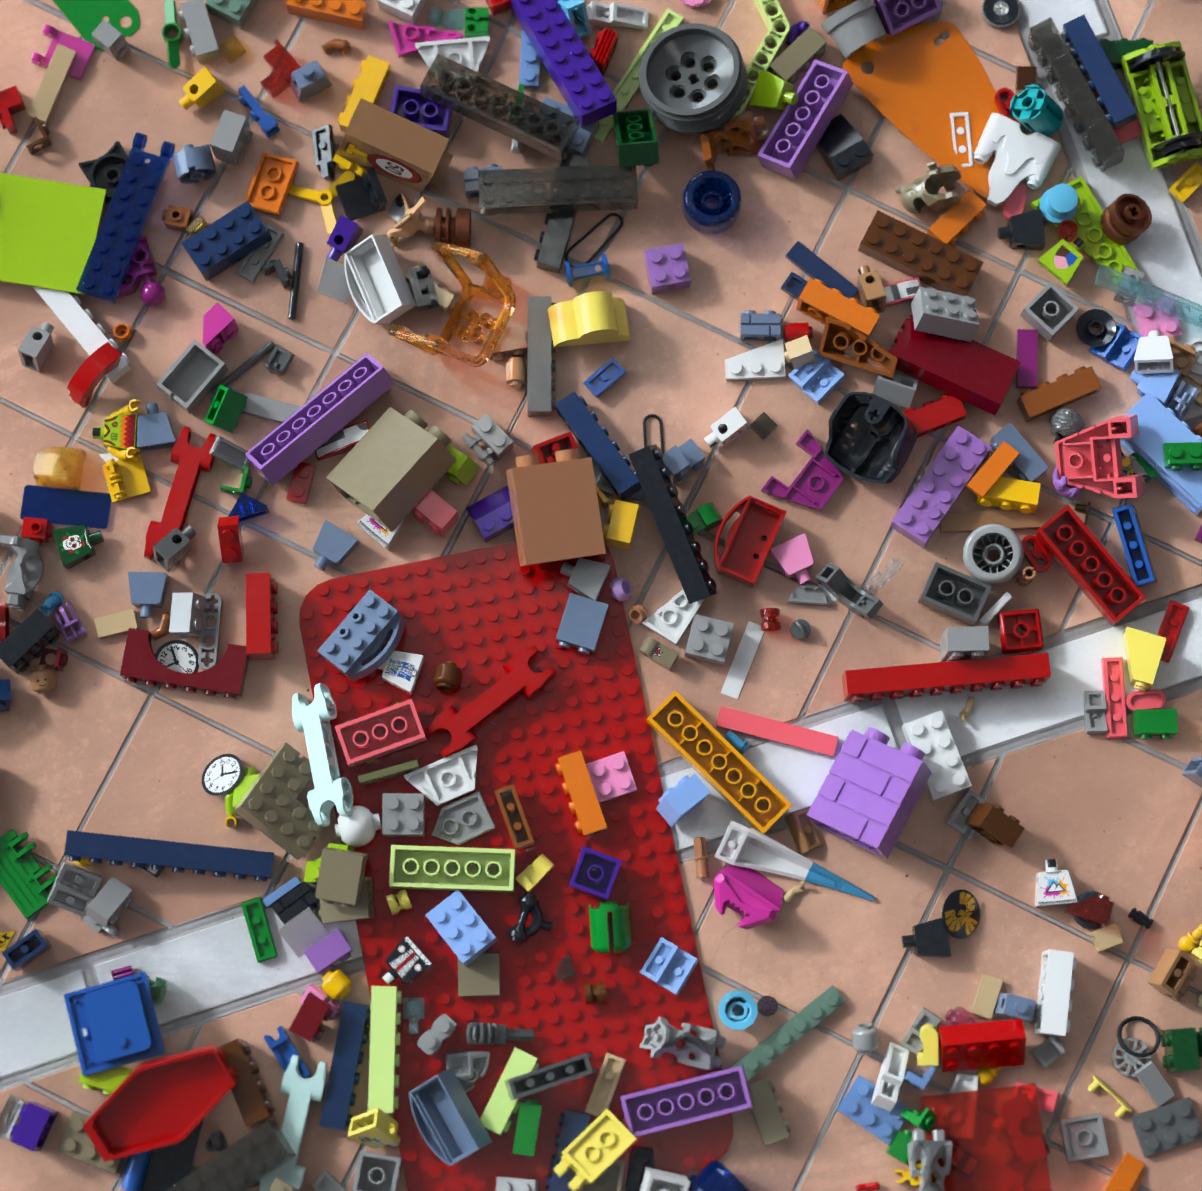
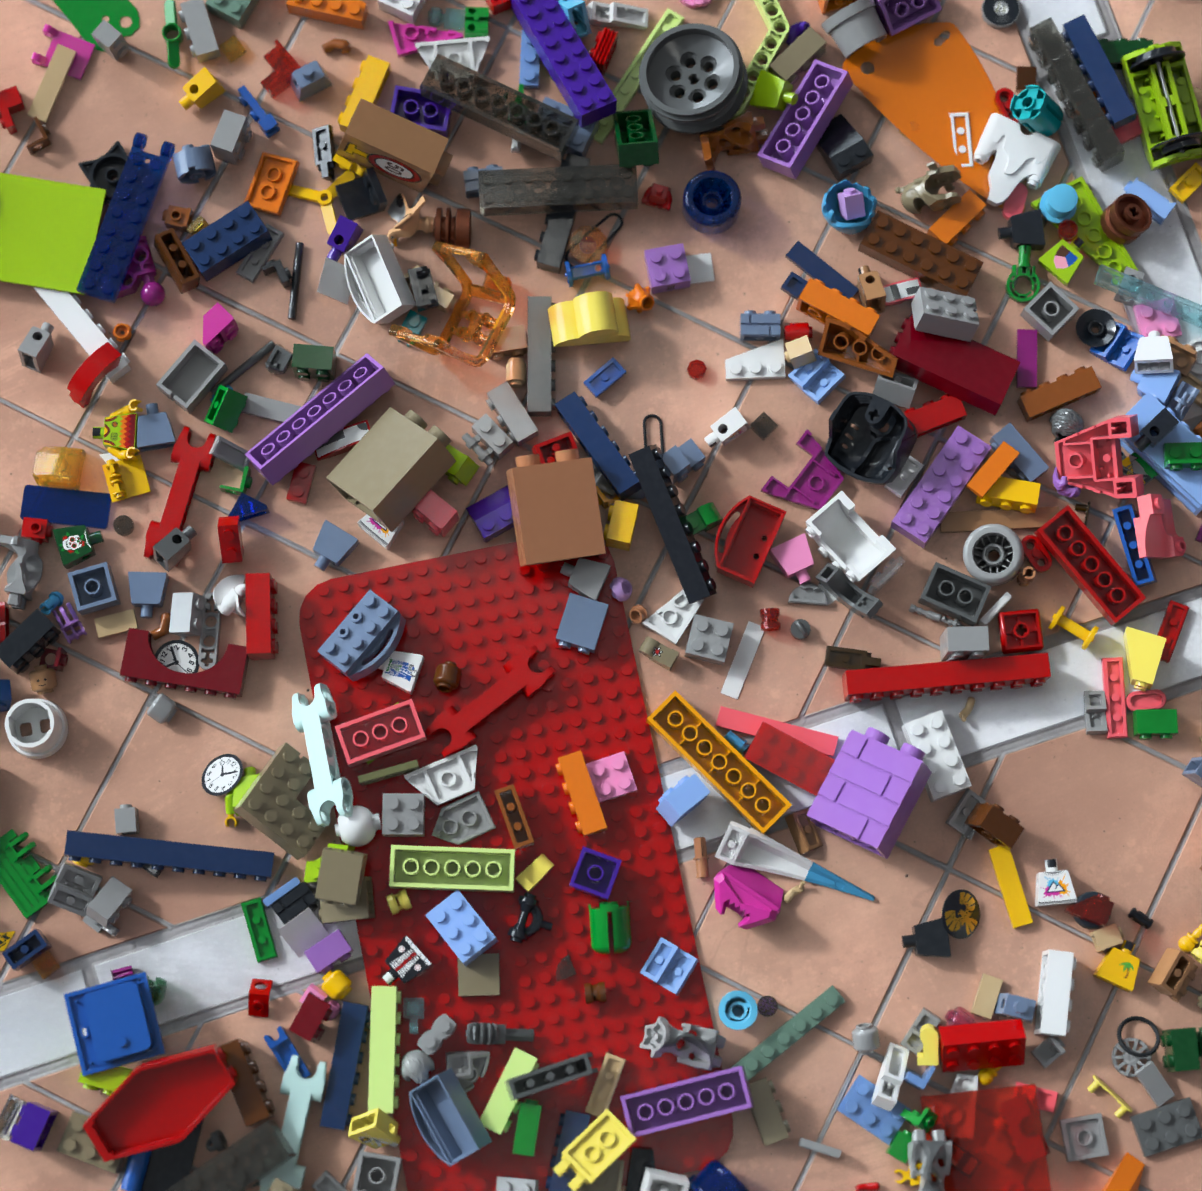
none -> white piece [5,699,68,759]
none -> clear orange plate [32,950,61,980]
none -> sand blue brick [67,562,121,615]
none -> clear smoke tile [113,515,134,536]
none -> light grey brick [114,804,140,835]
none -> light grey head [146,693,177,724]
none -> reddish brown brick [154,228,200,294]
none -> white piece [213,575,246,618]
none -> red bracket [248,978,273,1018]
none -> dark green brick [291,344,337,382]
none -> teal plate [397,309,428,347]
none -> light grey hair [401,1049,435,1085]
none -> light grey brick [486,381,539,447]
none -> clear orange tile [568,225,607,264]
none -> orange rock [625,283,654,313]
none -> red piece [641,183,673,212]
none -> white sticker [686,253,715,284]
none -> clear red tile [687,359,707,380]
none -> red brick [744,722,835,796]
none -> light grey tile [798,1138,842,1158]
none -> white cylinder [805,491,896,583]
none -> dark azure piece [822,179,877,235]
none -> dark brown hinge [824,646,881,670]
none -> lavender brick [837,188,866,220]
none -> white plate [884,456,924,498]
none -> light grey piece [909,604,964,627]
none -> yellow tile [988,847,1033,928]
none -> green pin [1005,245,1040,303]
none -> yellow hose [1048,606,1099,650]
none -> yellow torso [1093,940,1140,992]
none -> light blue window [1123,177,1177,225]
none -> coral slope [1133,494,1186,559]
none -> black torso [1134,408,1179,452]

